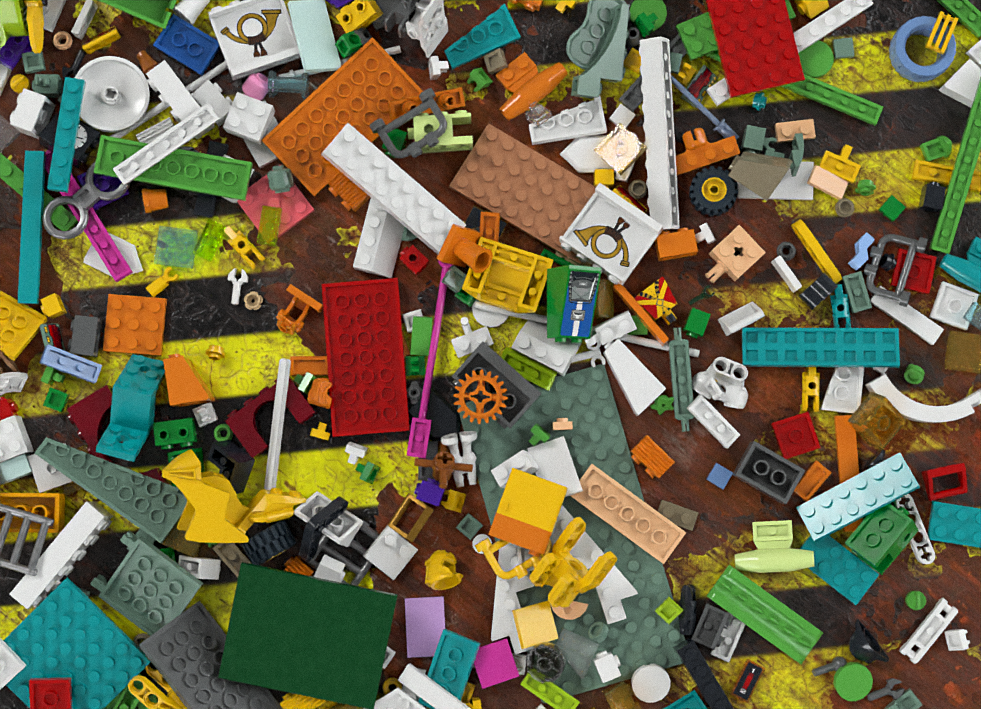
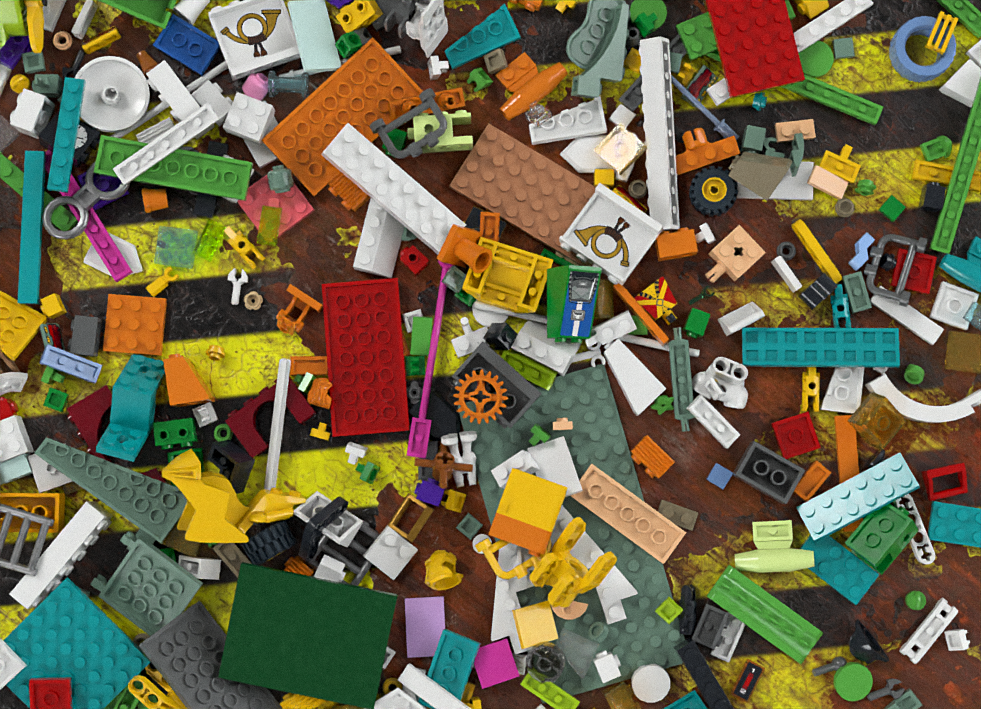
none -> black brick [483,323,518,350]

